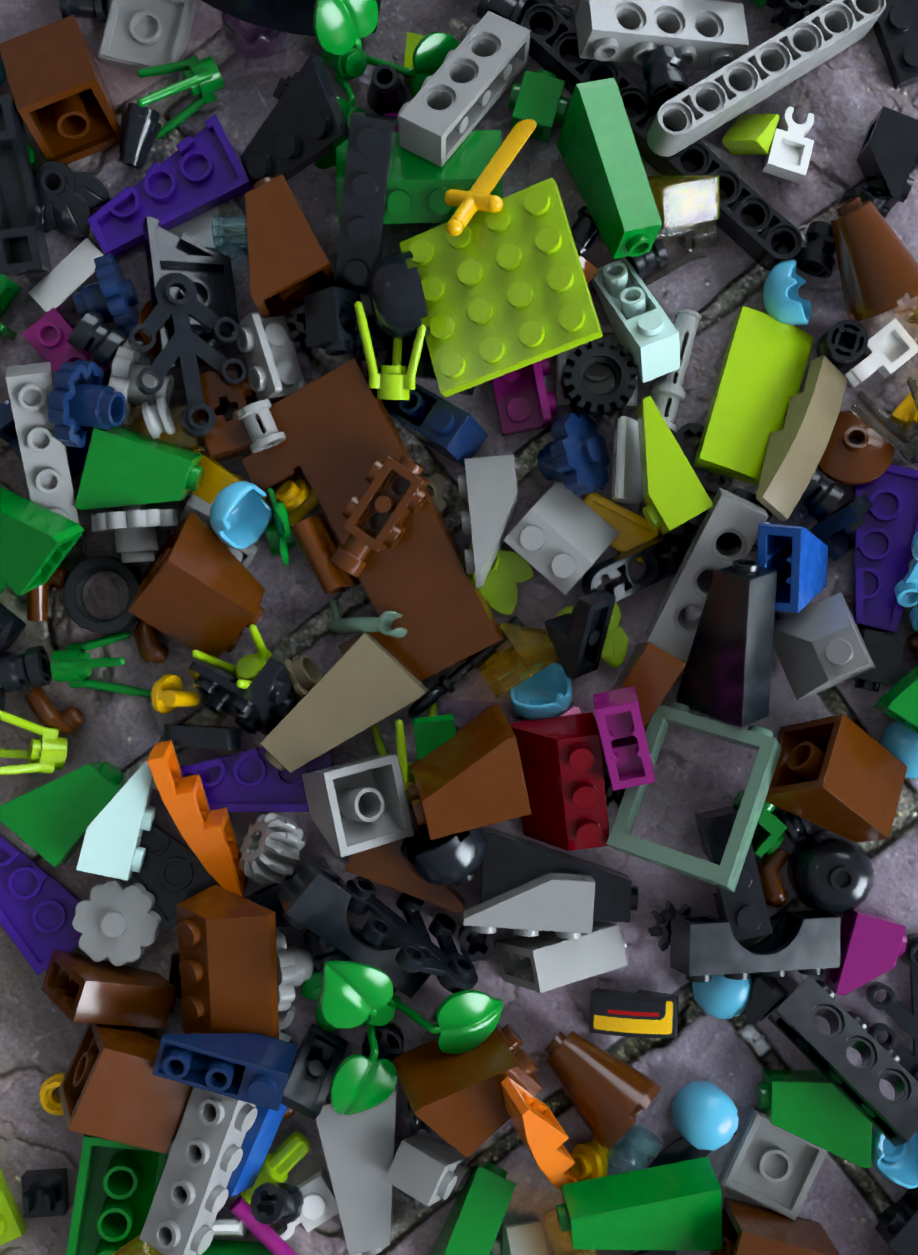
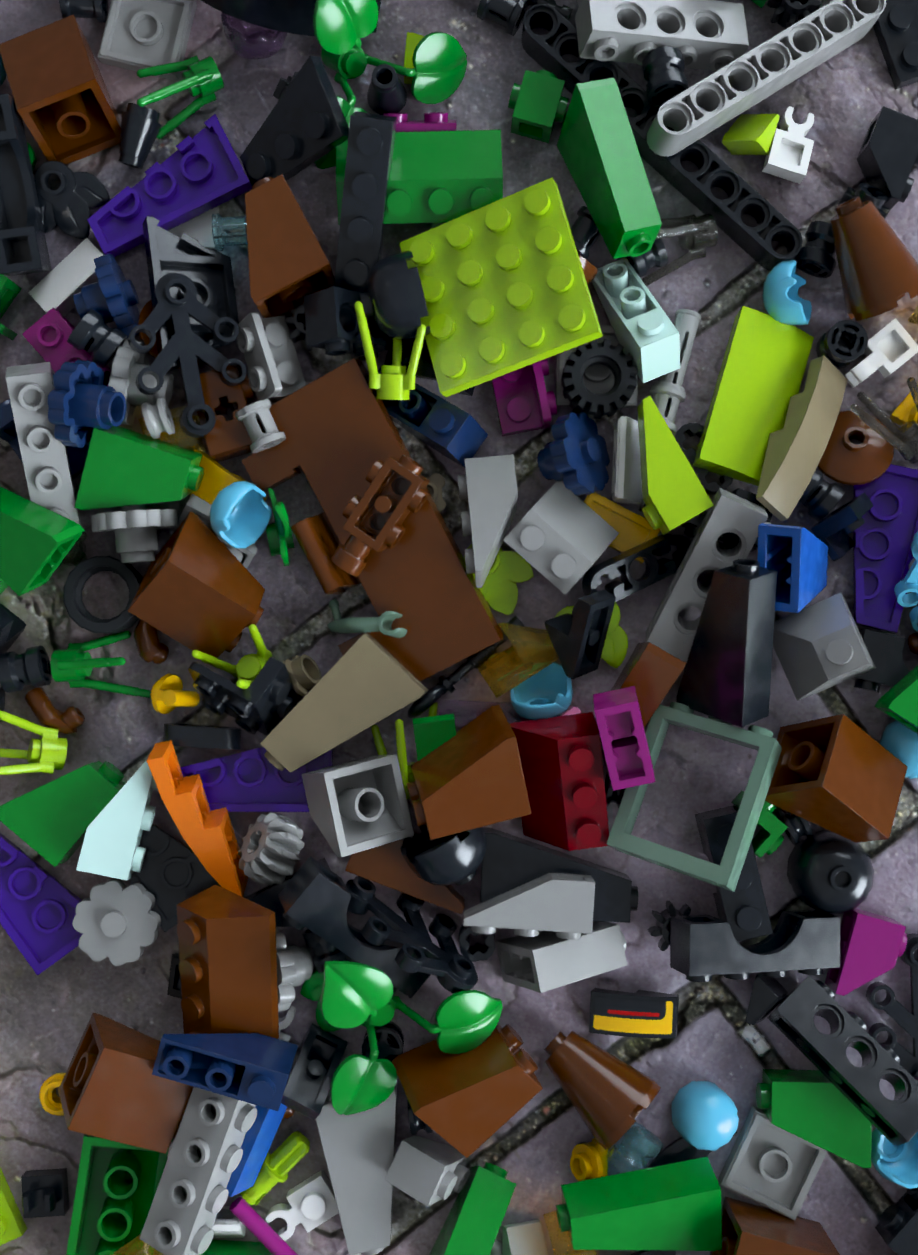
reddish brown arm [27,567,69,622] -> none
reddish brown slope [41,950,176,1028] -> none
black bush [250,1183,304,1224] -> none
yellow plate [275,479,319,526] -> none
light grey brick [397,11,530,168] -> none
yellow sword [444,119,537,236] -> none
orange slope [501,1077,578,1191] -> none
slope [647,175,720,229] -> none
medium azure hair [692,973,754,1019] -> none
reddish brown arm [758,847,791,908] -> none

